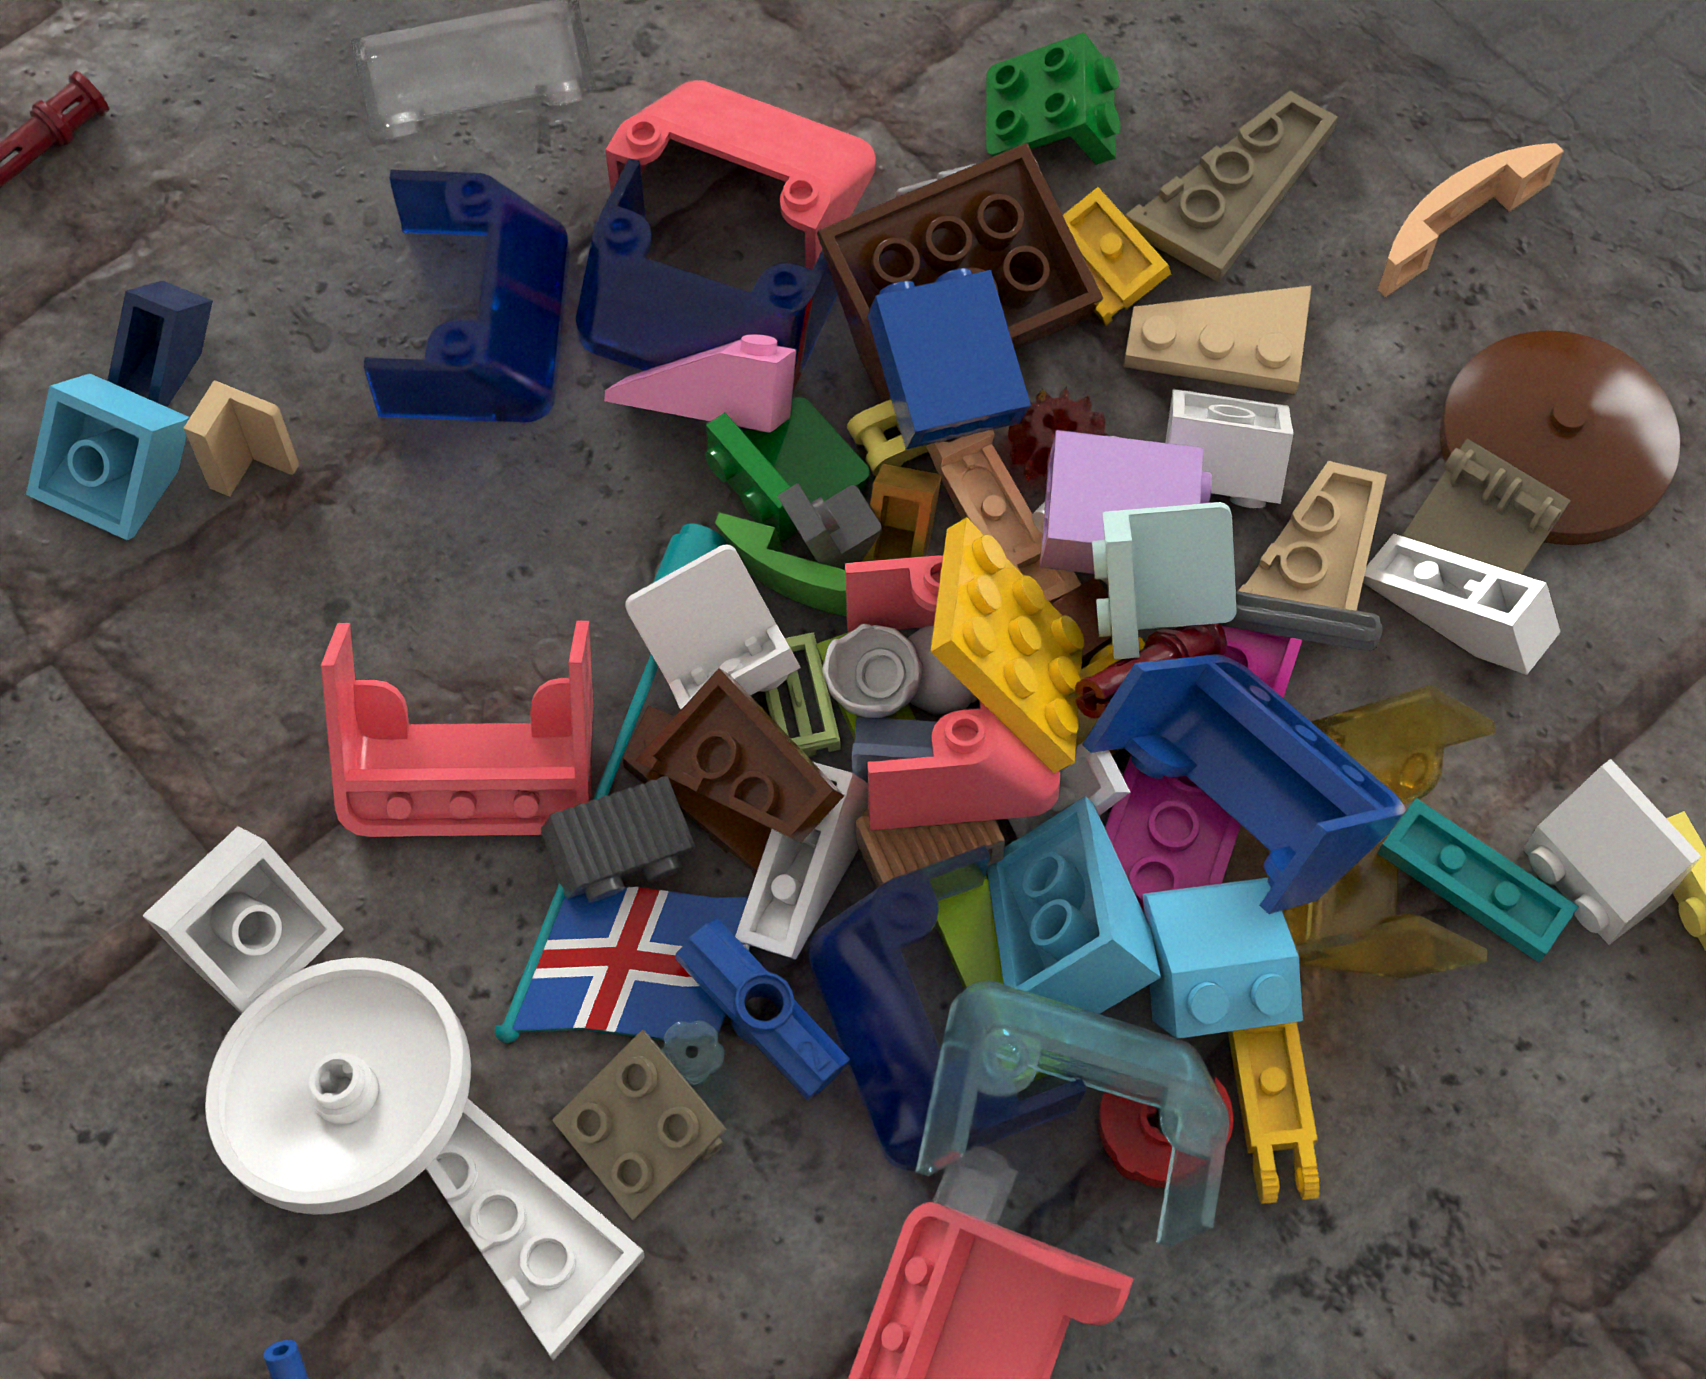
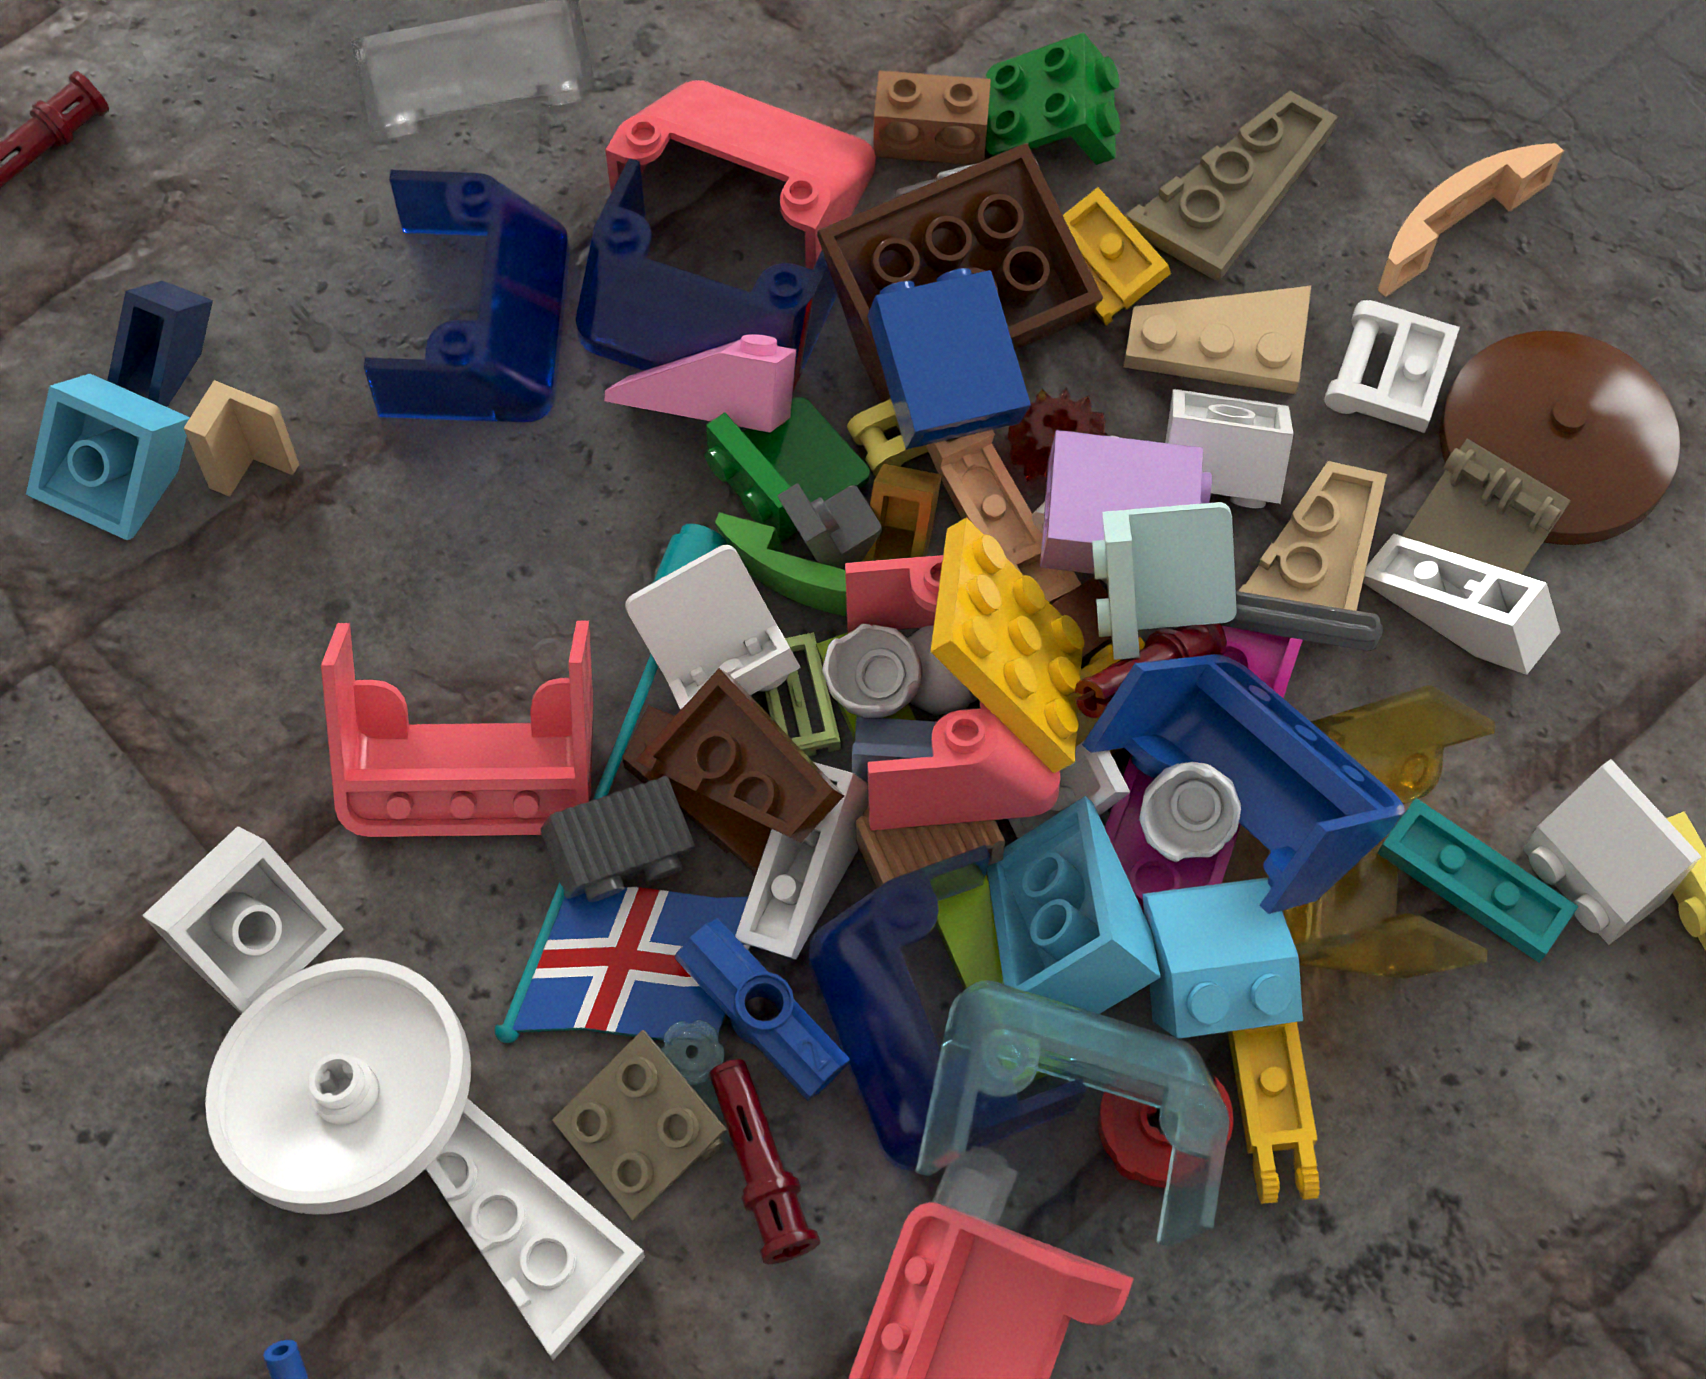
none -> dark red pin [709,1059,820,1264]
none -> medium nougat brick [873,71,991,165]
none -> white hair [1139,762,1241,862]
none -> white plate [1324,300,1460,433]

